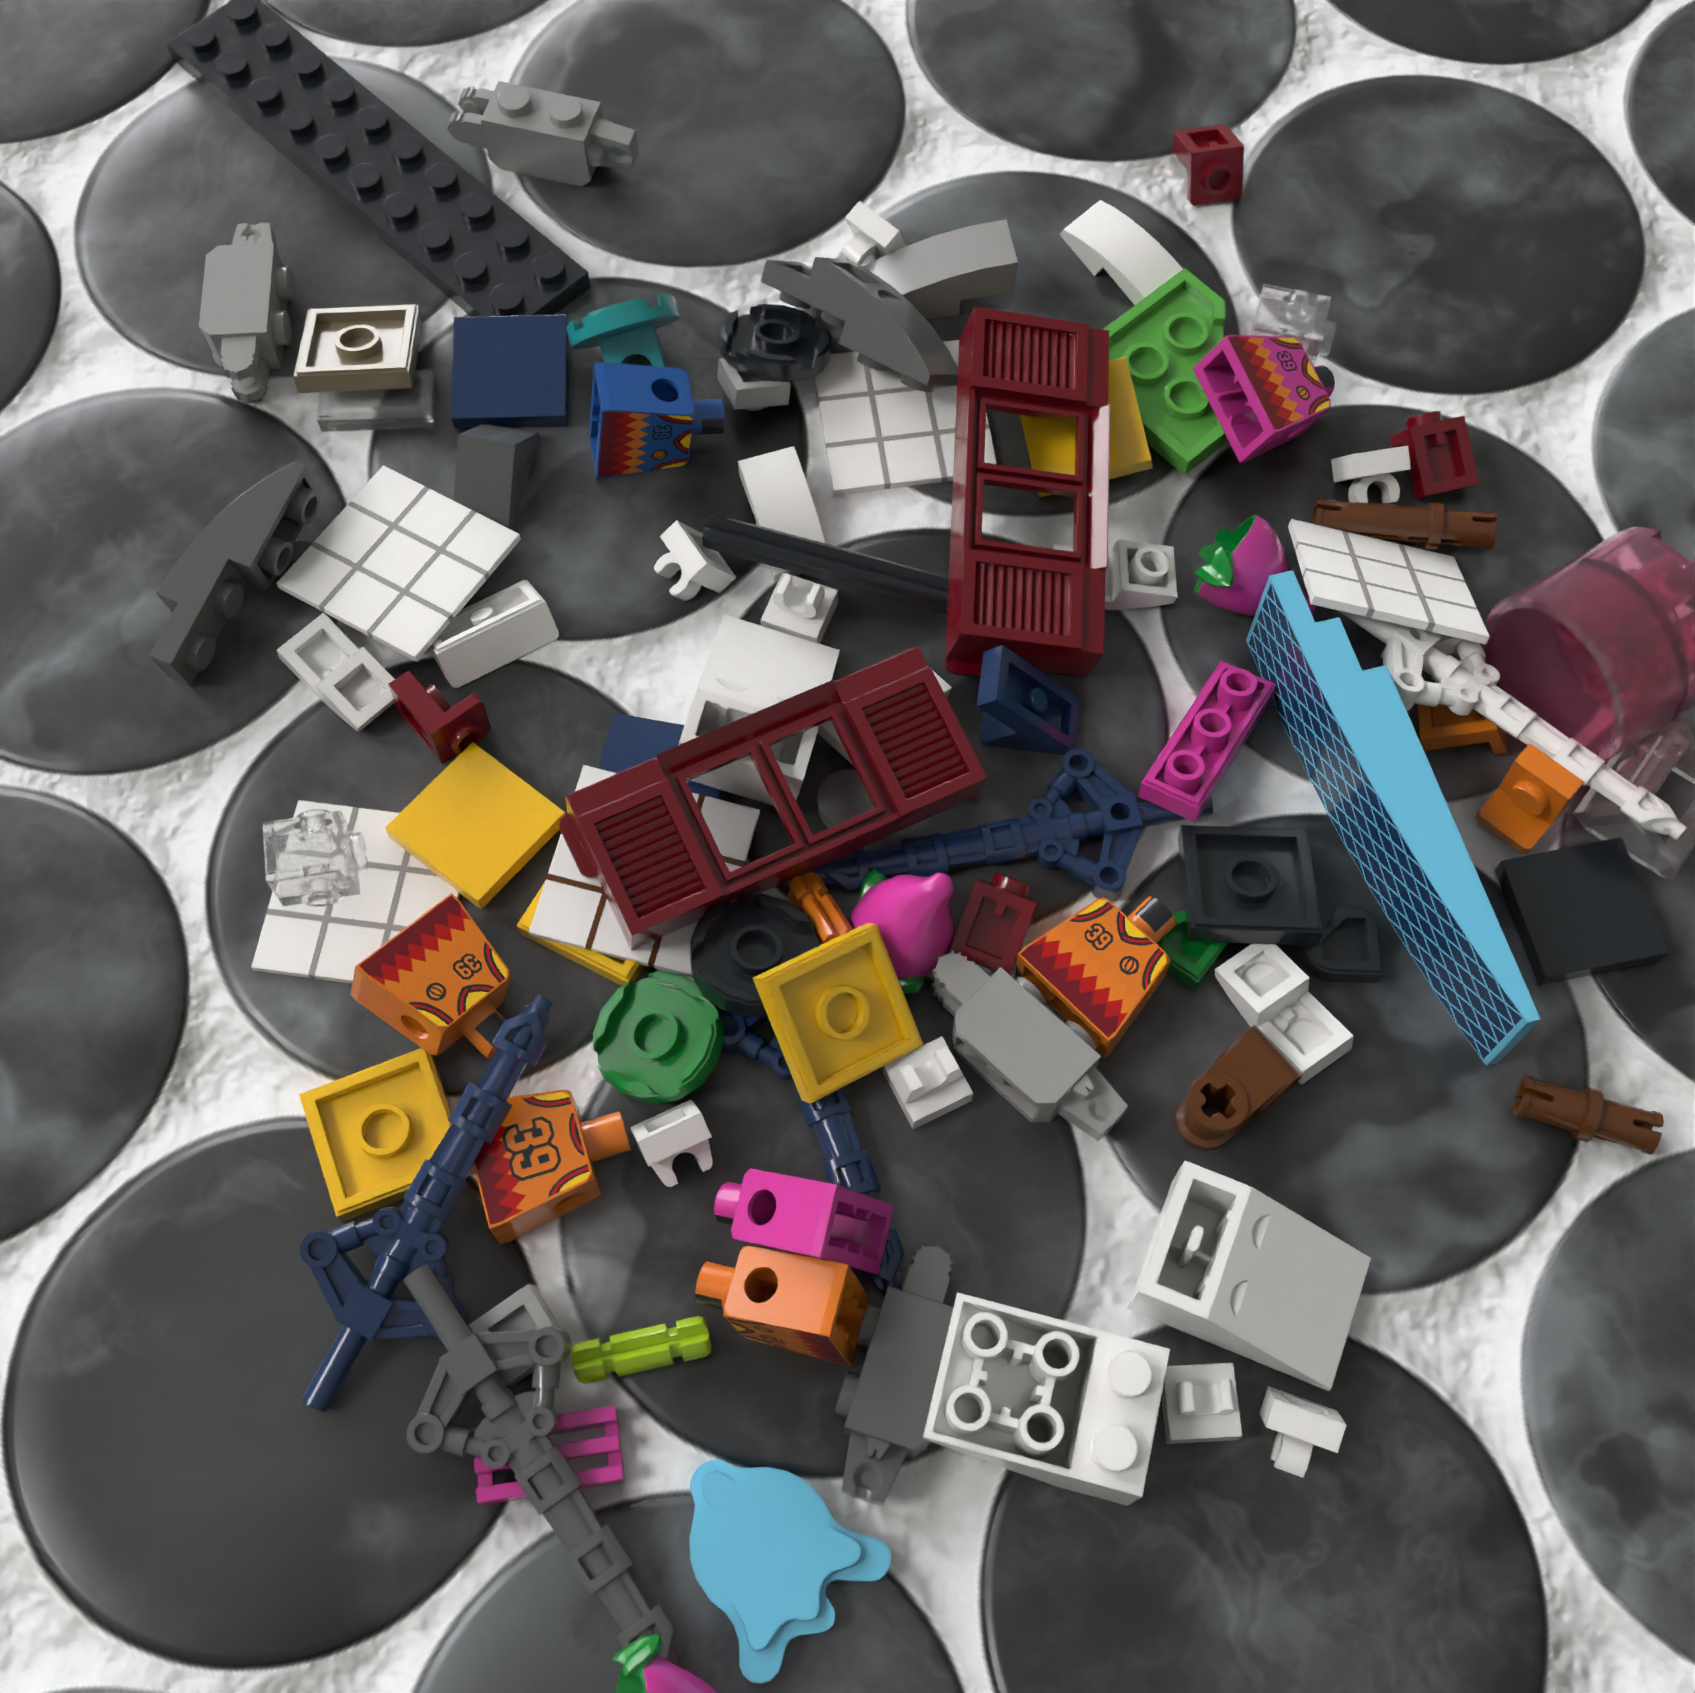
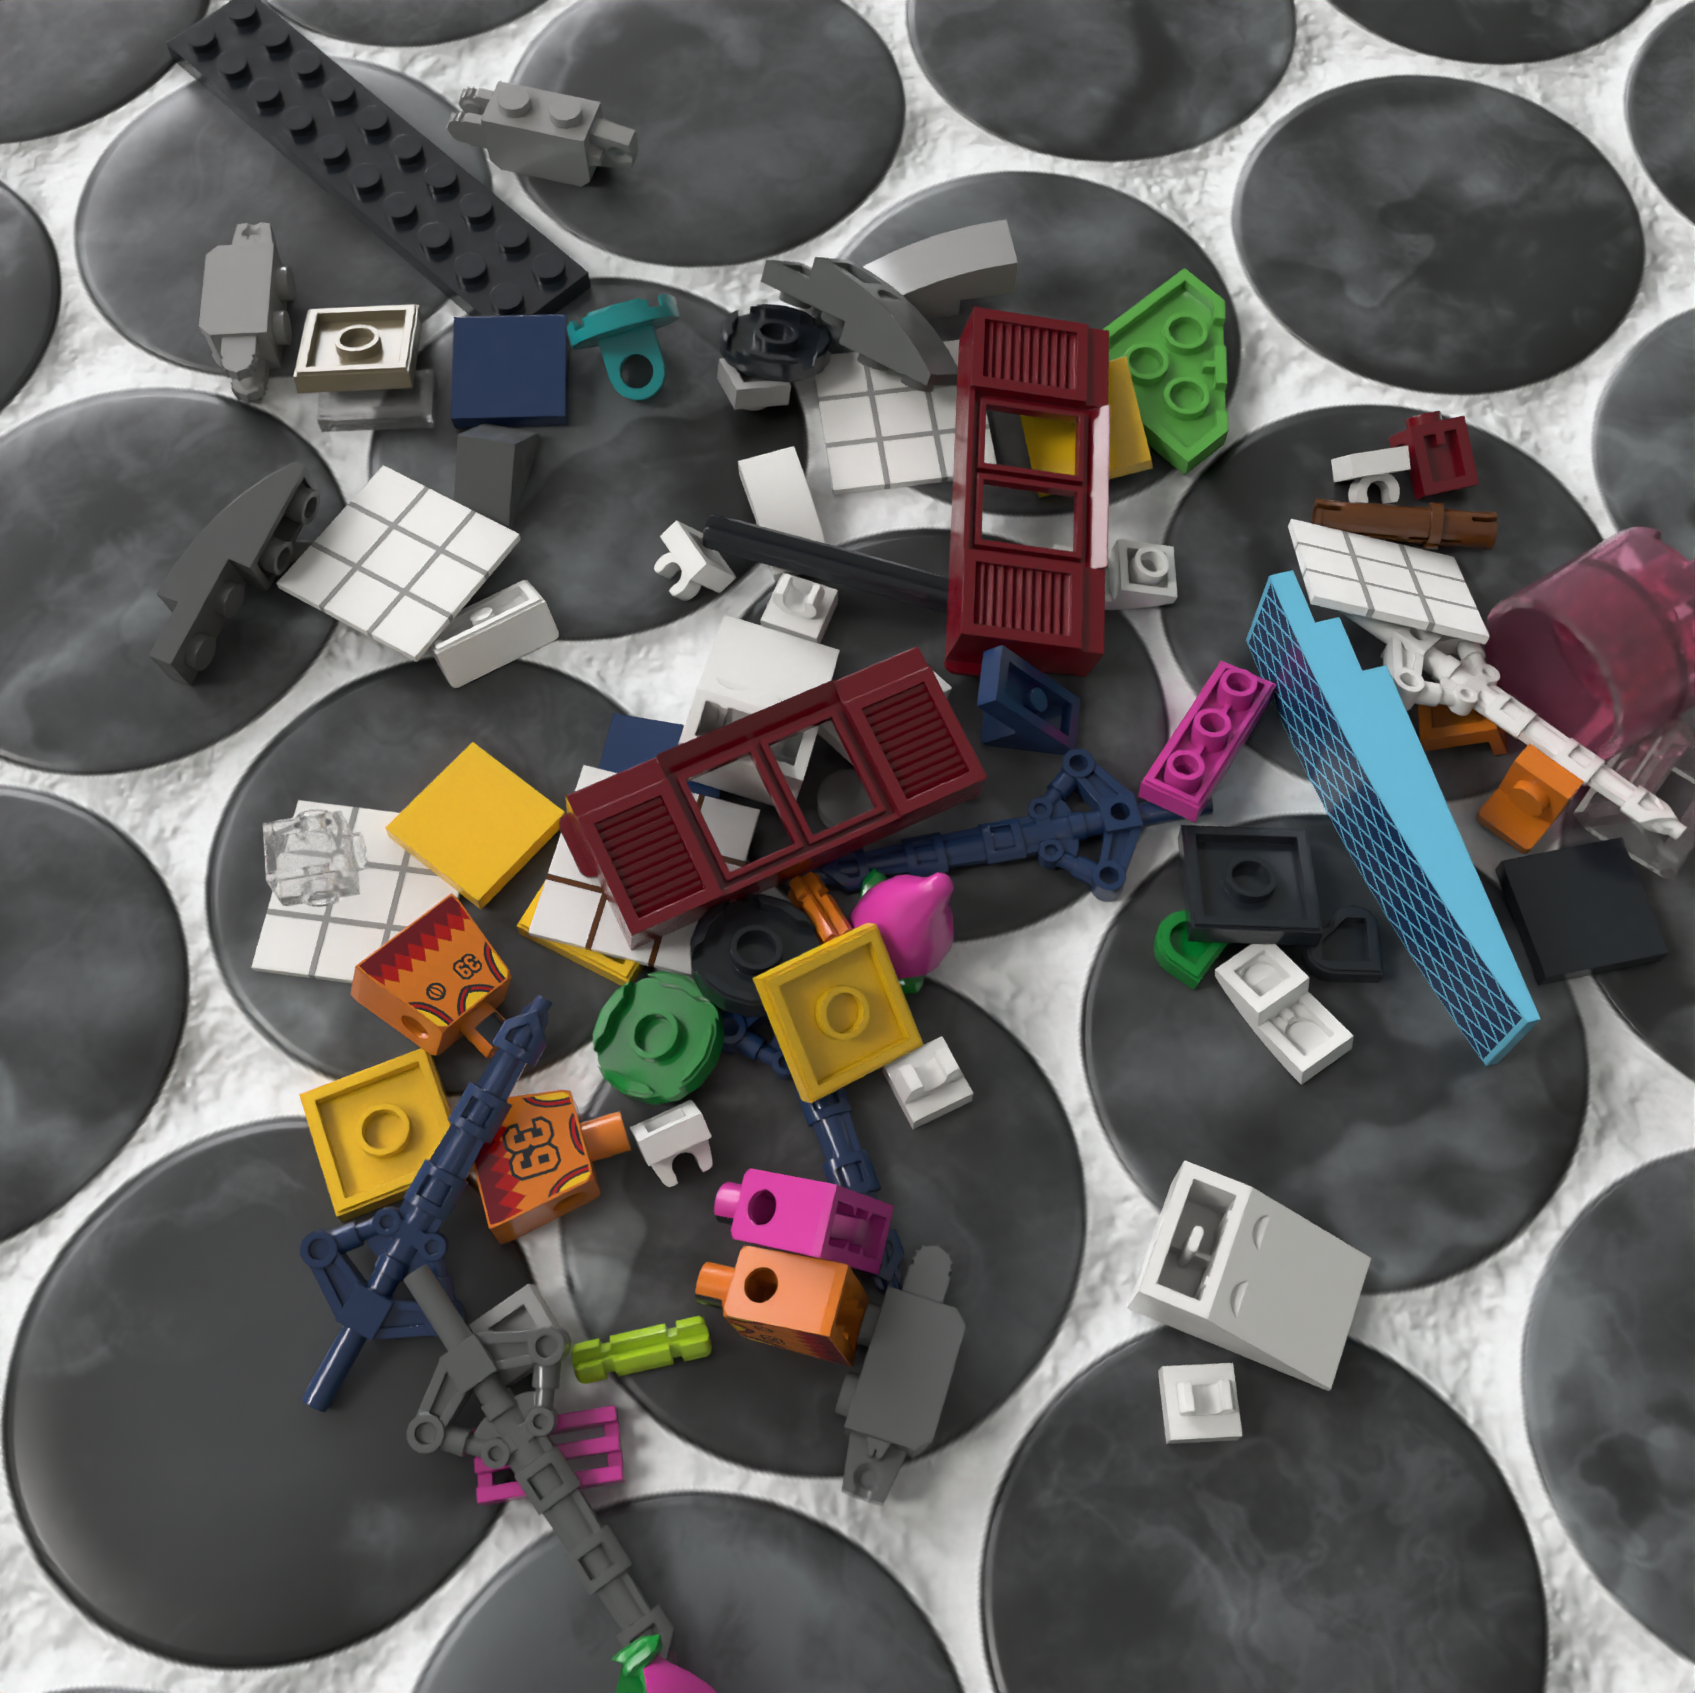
white slope [277,612,395,732] -> none
dark red bracket [388,670,491,764] -> none
blue torso [589,362,725,480] -> none
medium azure tile [689,1460,891,1684] -> none
white tile [841,201,906,267] -> none
white slope [922,1292,1170,1506] -> none
light grey hinge [932,951,1128,1141] -> none
dark red bracket [948,872,1041,976] -> none
torso [1016,896,1176,1059] -> none
white slope [1059,200,1183,305] -> none
dark red bracket [1173,124,1244,206] -> none
reddish brown piece [1174,1025,1304,1151] -> none
dark pink torso [1193,335,1335,463] -> none
dark pink hat [1193,514,1316,617] -> none
clear brick [1250,284,1336,367] -> none
white tile [1259,1386,1346,1478] -> none
reddish brown pin [1513,1075,1664,1155] -> none

